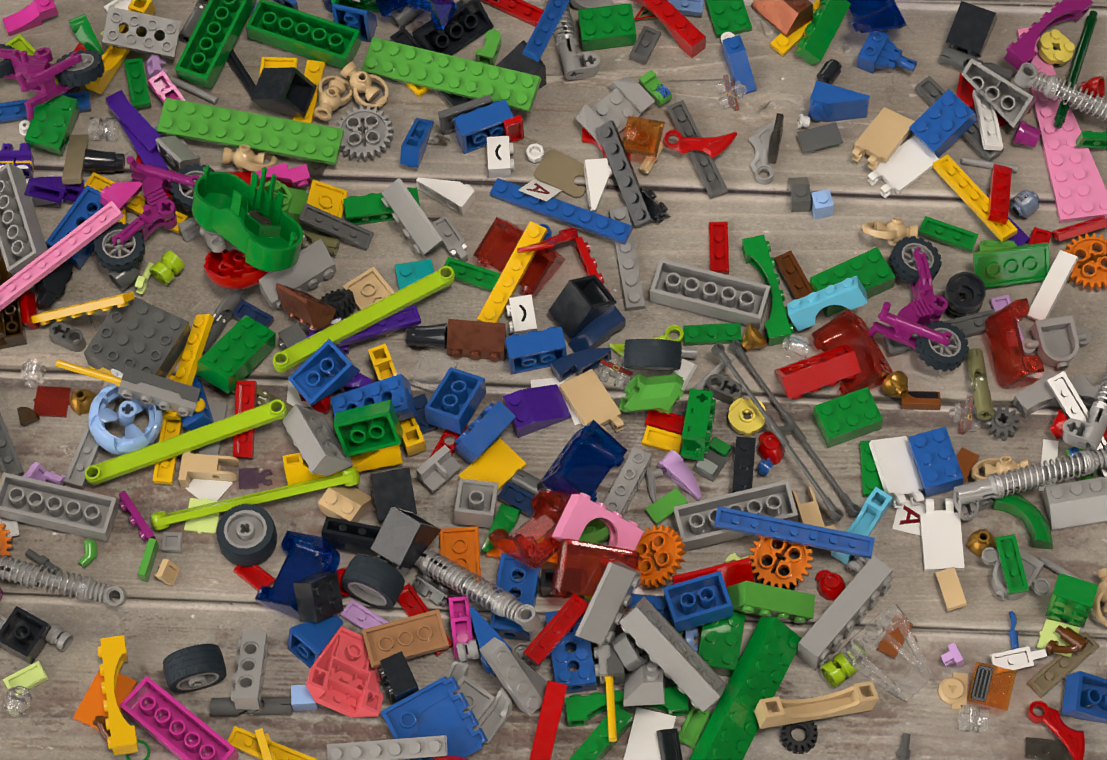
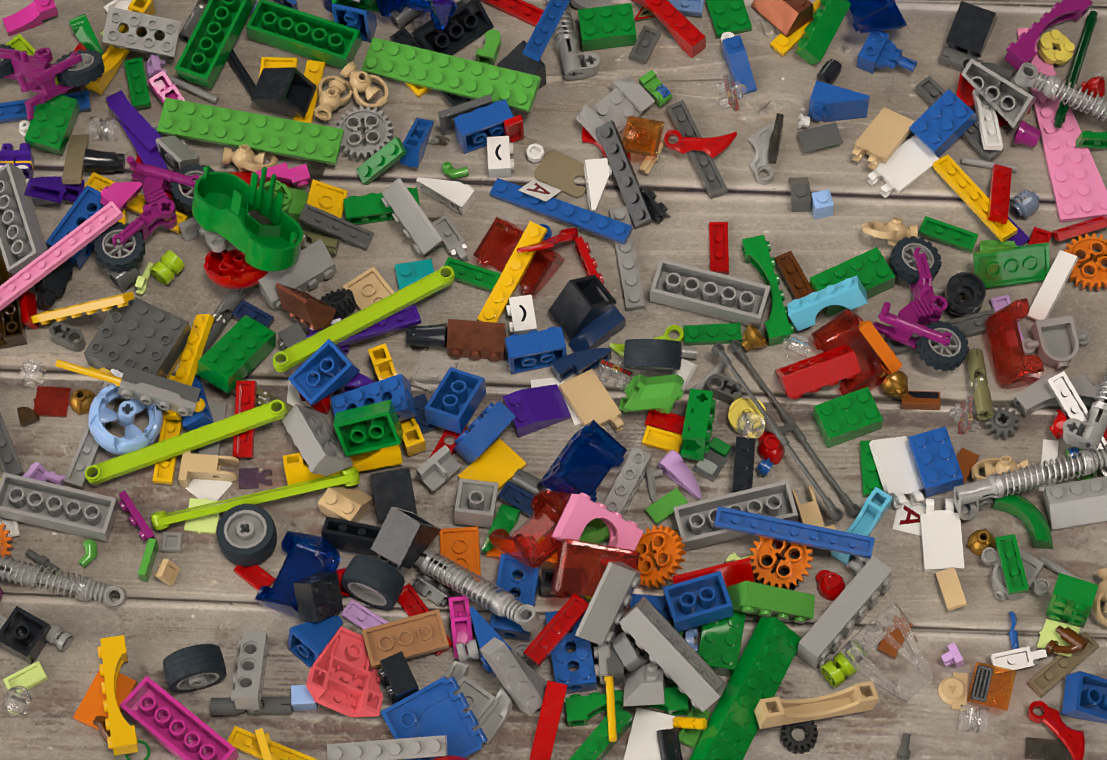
none -> green plate [356,137,407,185]
none -> bright green arm [442,162,469,179]
none -> yellow axle [672,717,707,730]
none -> clear head [736,412,766,439]
none -> orange slope [859,321,902,373]

